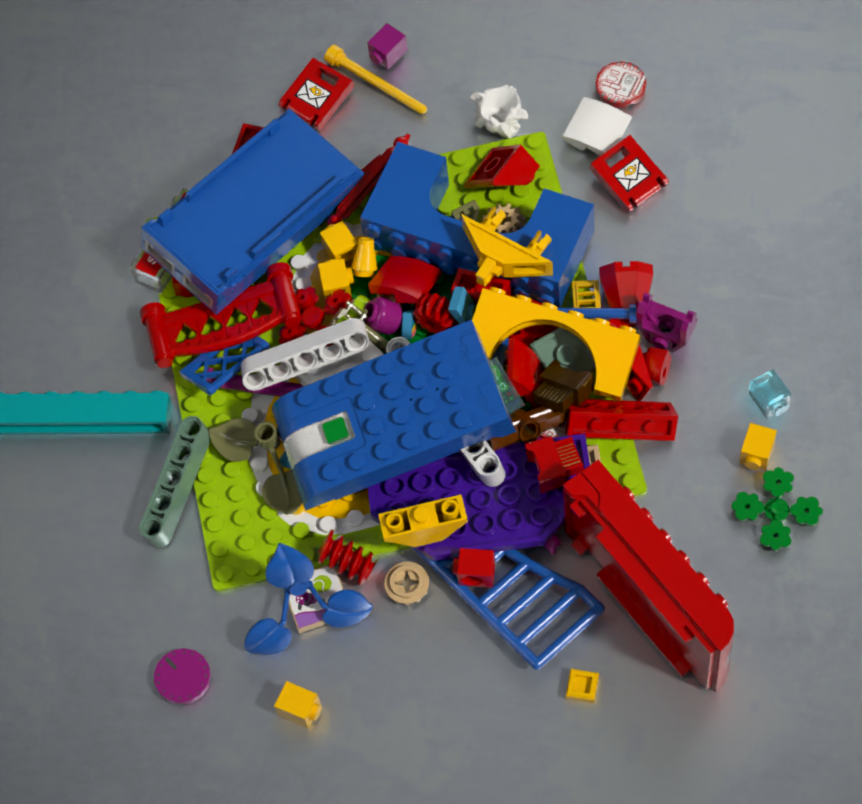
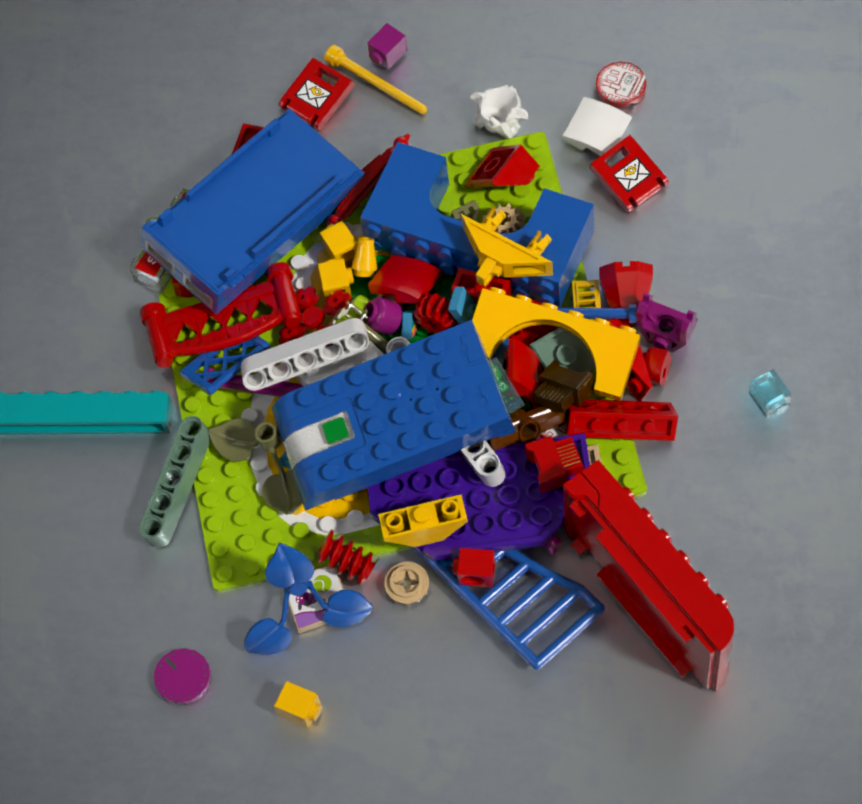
yellow tile [566,669,599,703] -> none
green plant [731,467,823,551] -> none
yellow brick [739,423,777,471] -> none

